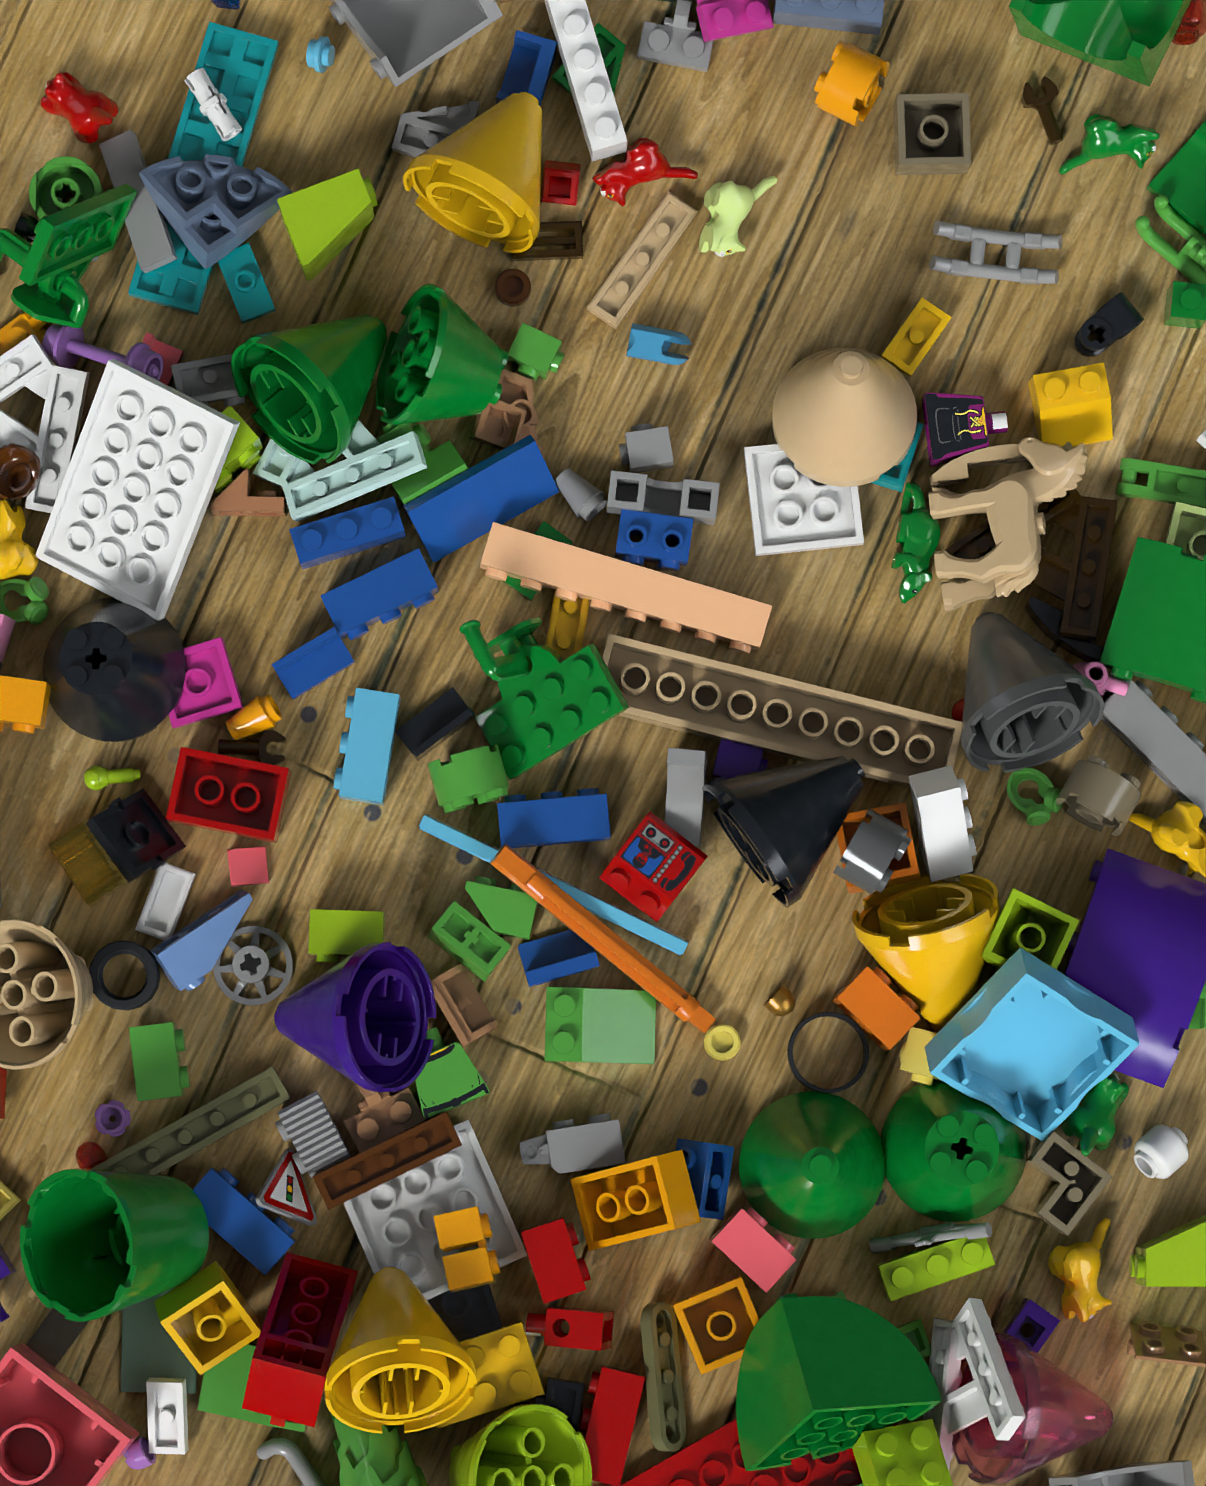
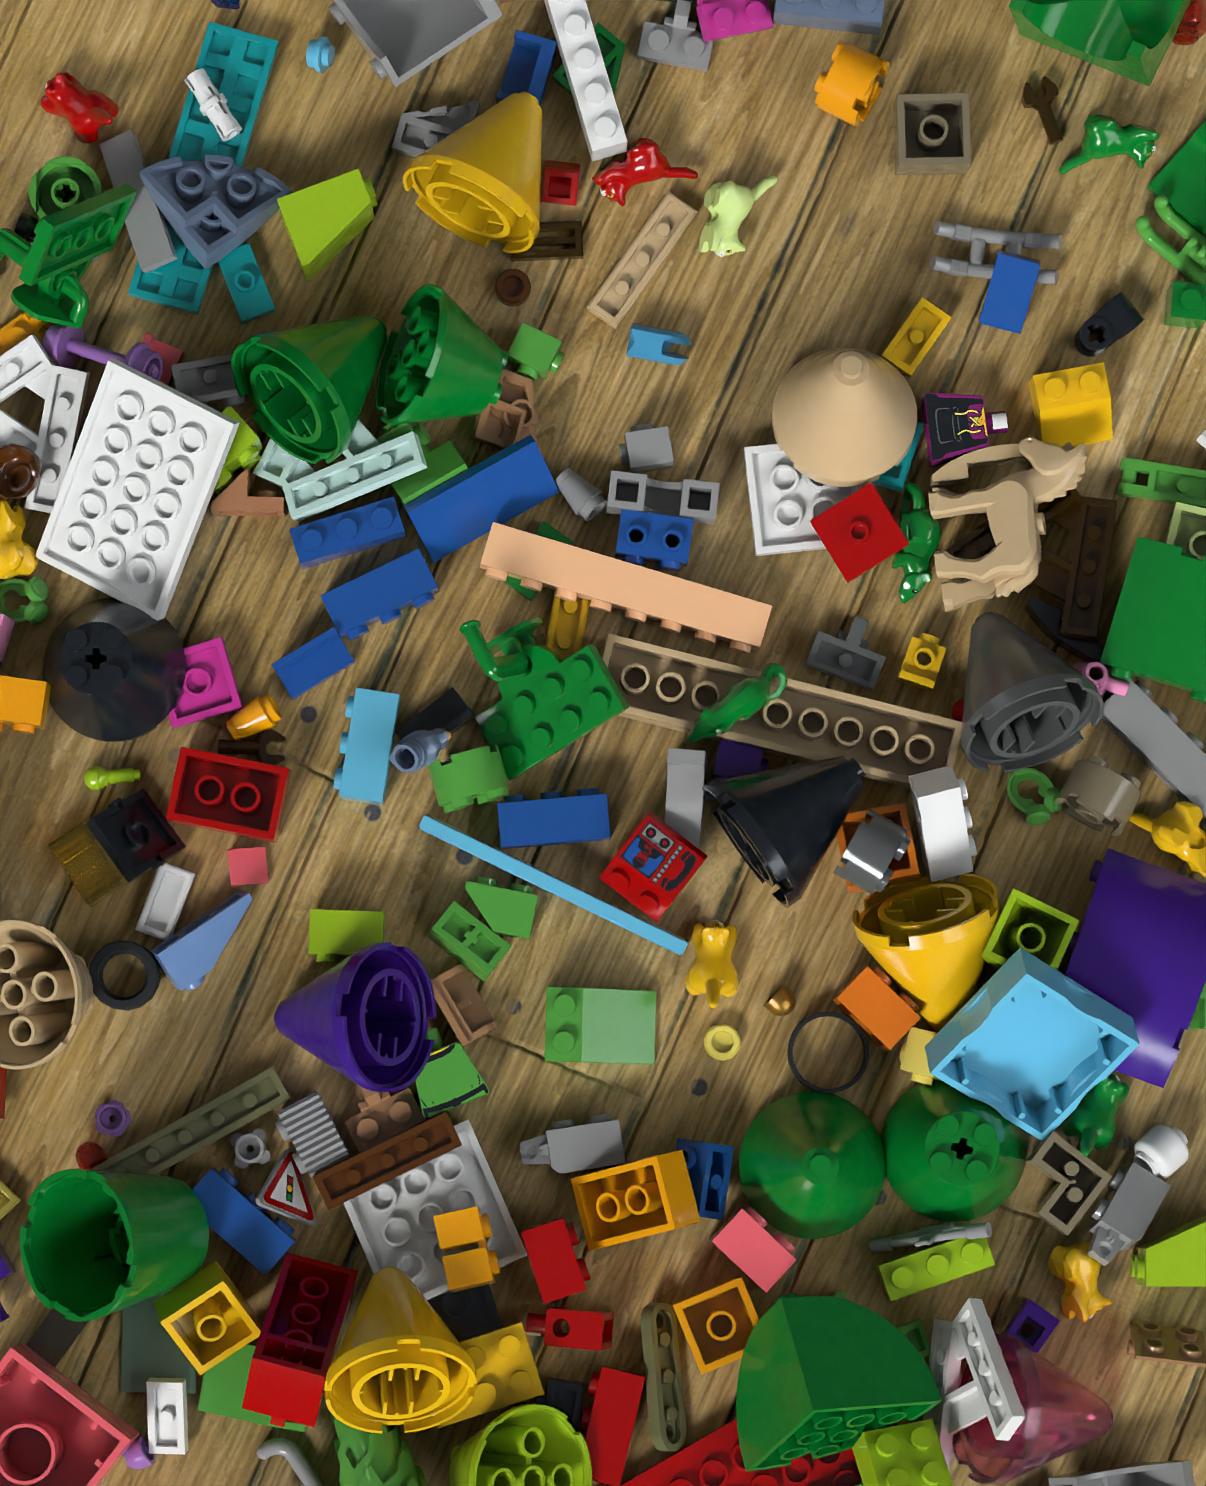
bright green brick [129,1022,190,1101] -> none
light grey wheel [213,926,293,1005] -> none
orange piece [490,843,716,1033] -> none
blue panel [518,930,600,988] -> none
none -> light grey plate [230,1128,271,1169]
none -> sand blue animal [389,728,451,773]
none -> yellow animal [685,920,739,1008]
none -> green animal [686,663,787,742]
none -> dark grey hinge [805,616,886,691]
none -> red plate [810,482,910,583]
none -> yellow brick [896,633,946,692]
none -> blue panel [978,249,1040,334]
none -> light grey hinge [1087,1162,1170,1266]

